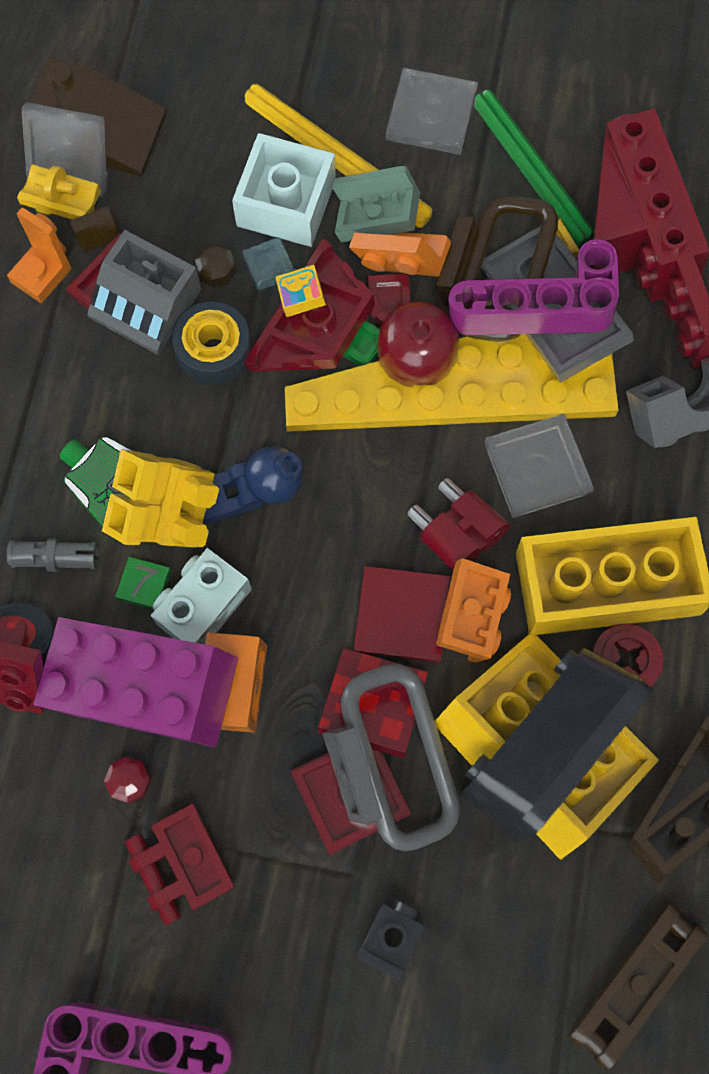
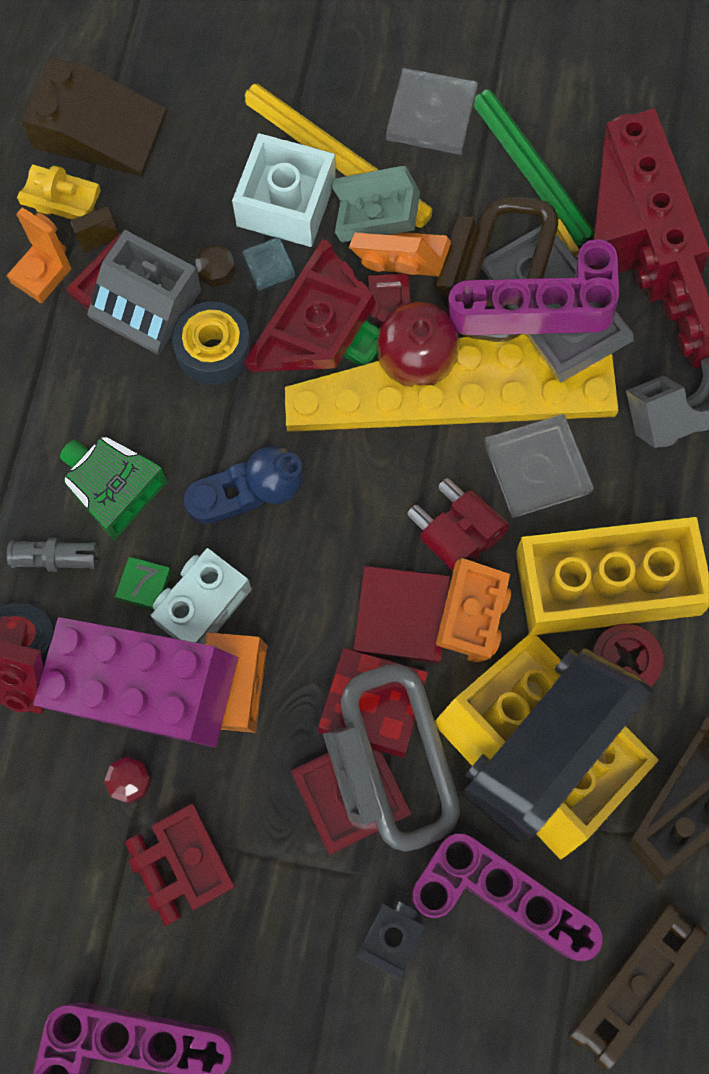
clear tile [21,102,107,197] -> none
yellow hips [102,449,219,548] -> none
tile [275,265,326,317] -> none
none -> magenta beam [412,834,602,961]

